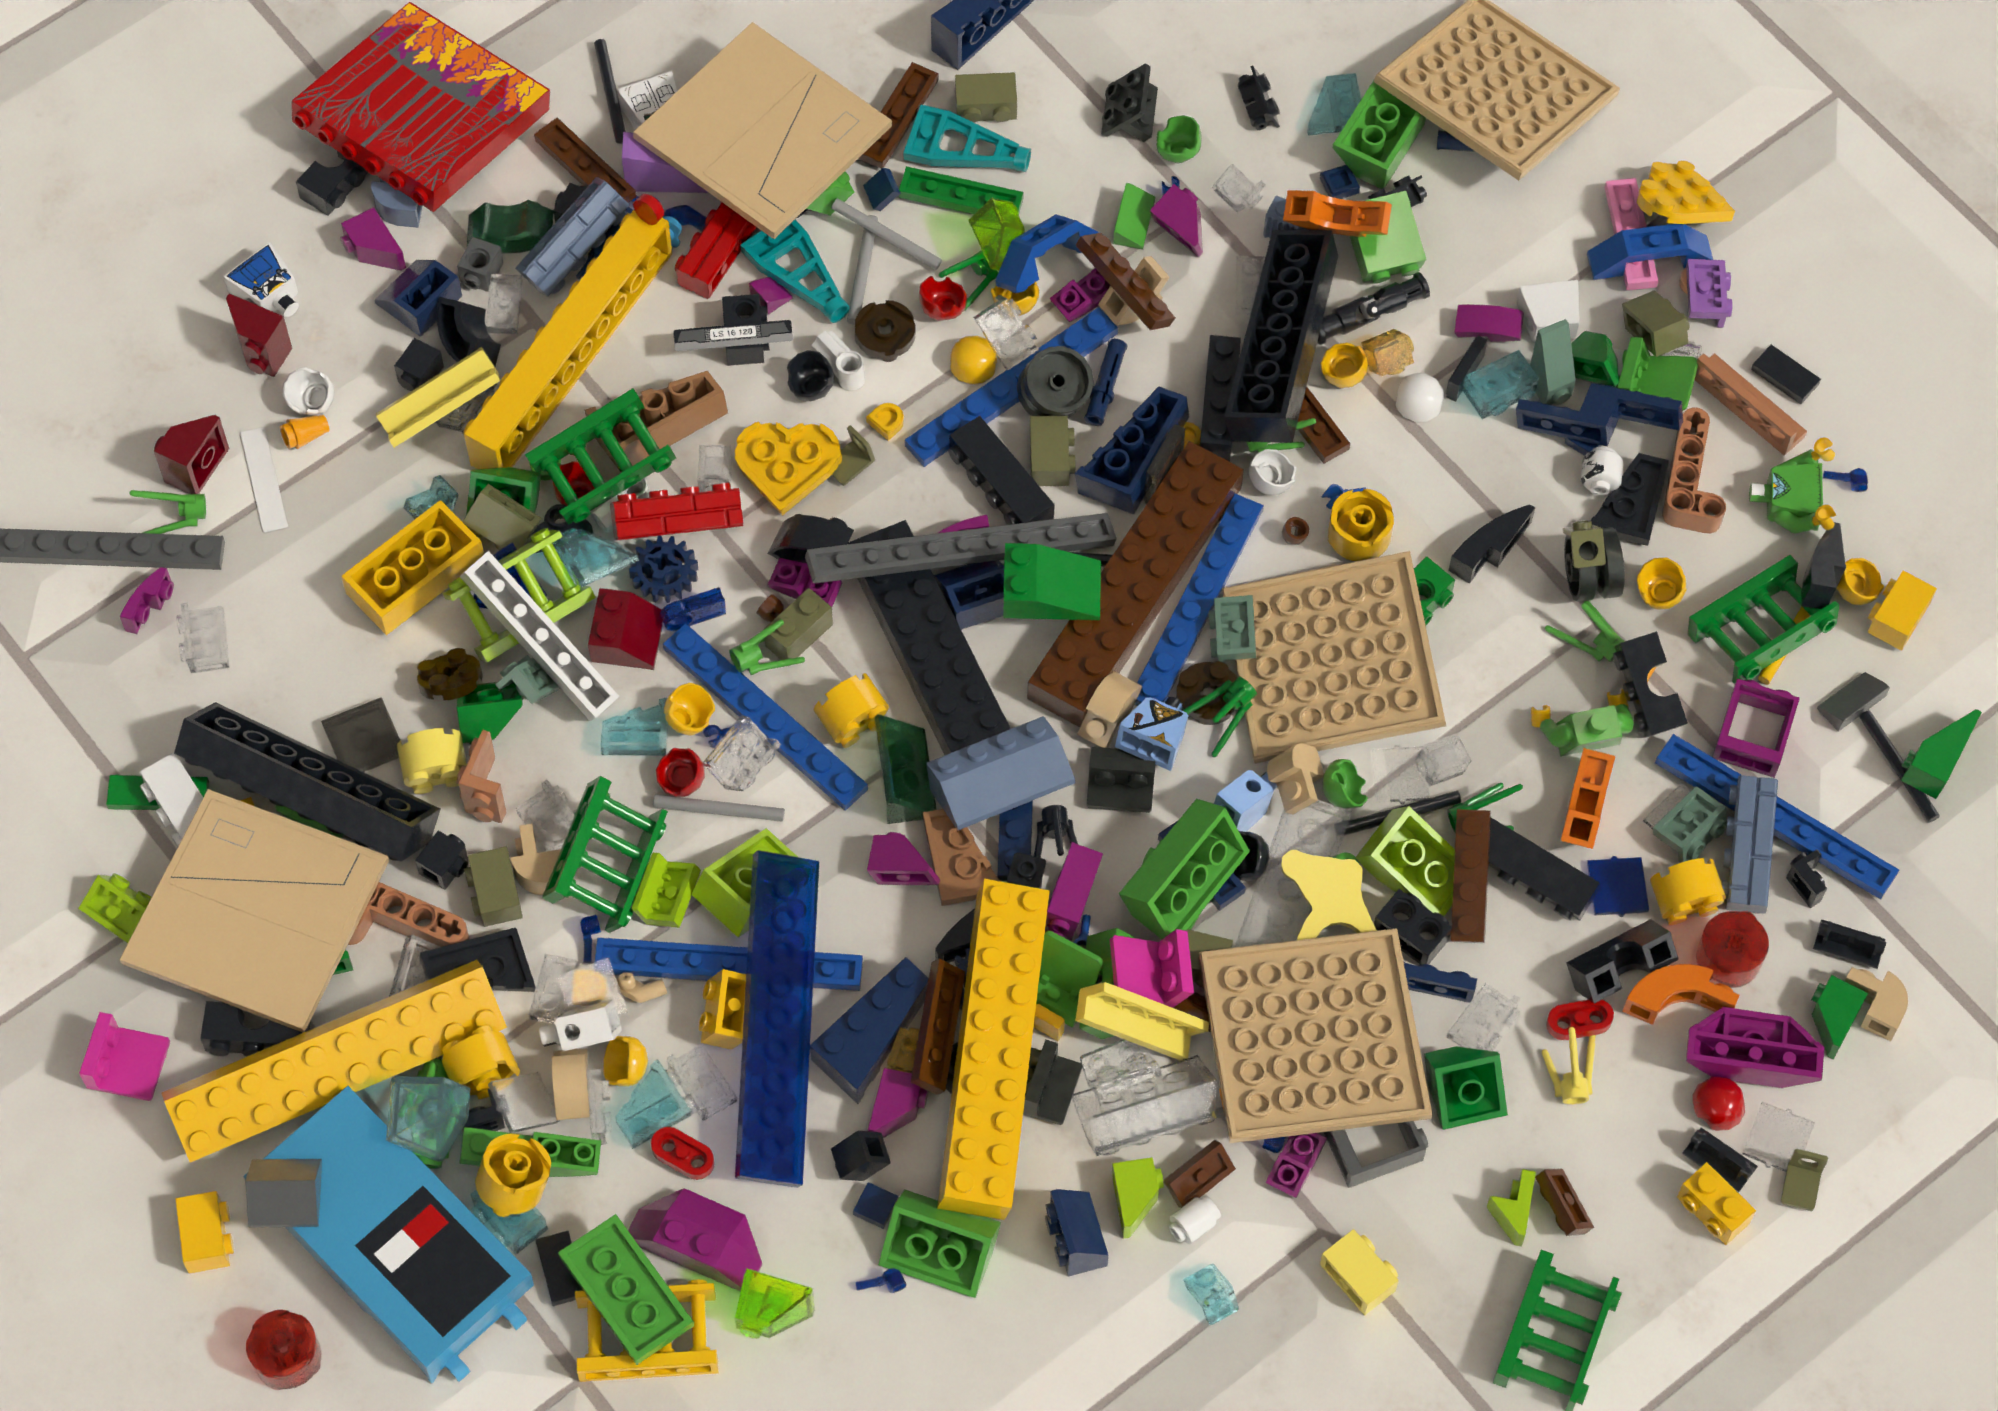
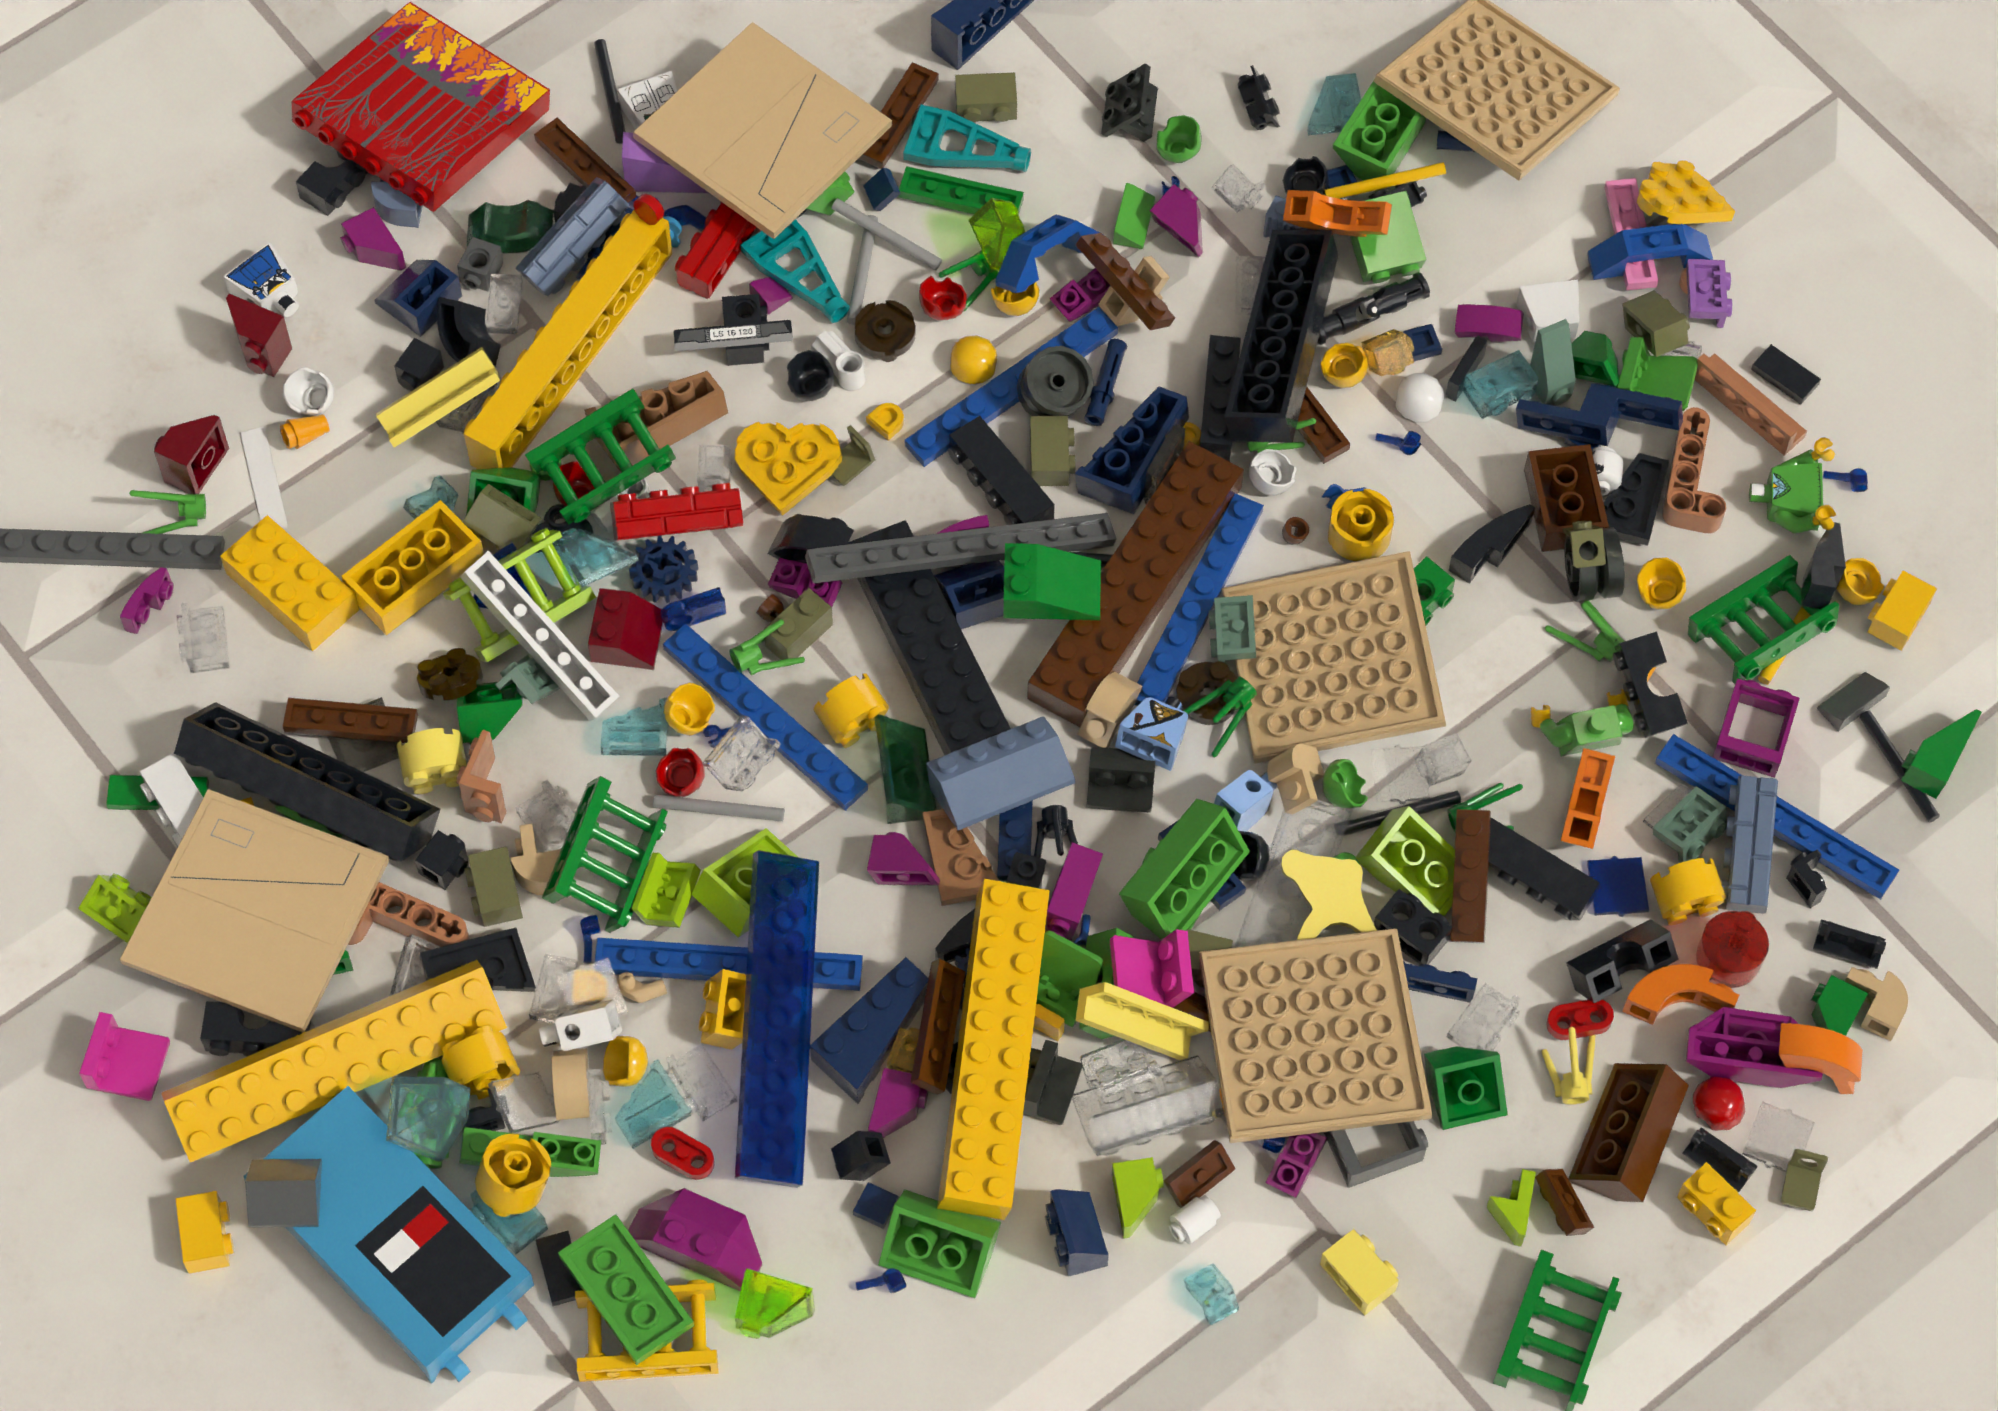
clear red brick [246,1309,322,1390] -> none
clear bracket [973,295,1038,370] -> none
none -> yellow brick [220,515,359,651]
none -> reddish brown plate [282,698,418,743]
none -> black hair [1282,156,1329,195]
none -> yellow bar [1324,162,1446,199]
none -> clear blue hand [1375,431,1421,455]
none -> dark blue tile [1402,324,1442,362]
none -> reddish brown slope [1524,444,1609,552]
none -> reddish brown slope [1568,1063,1689,1202]
none -> orange arch [1779,1023,1863,1094]

